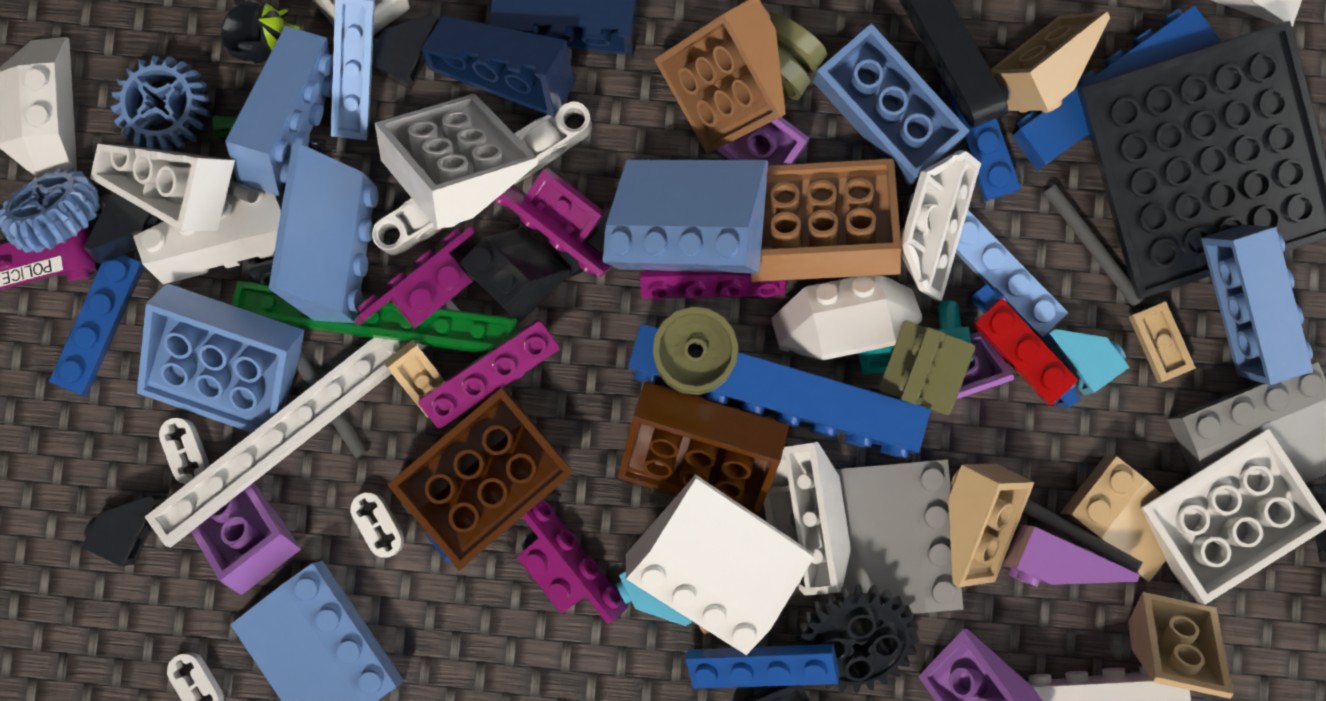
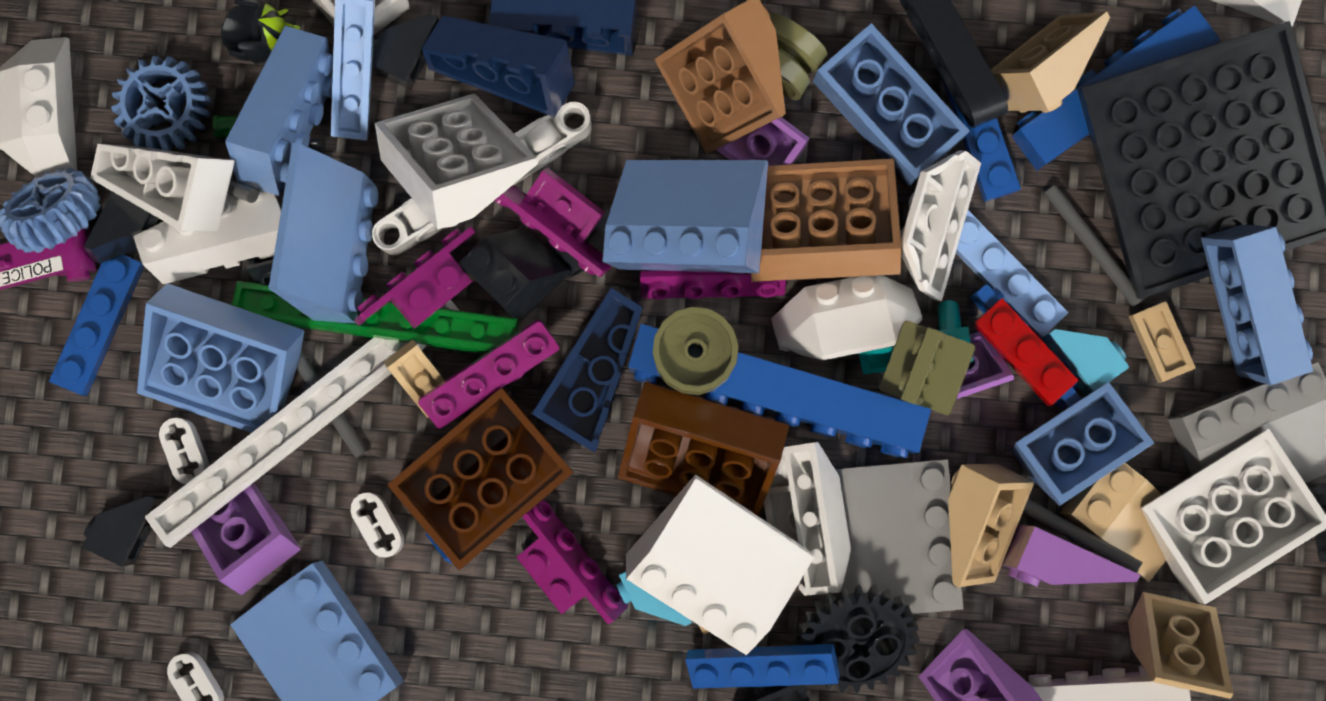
none -> dark blue wedge [531,288,642,453]
none -> medium blue slope [1011,382,1154,506]

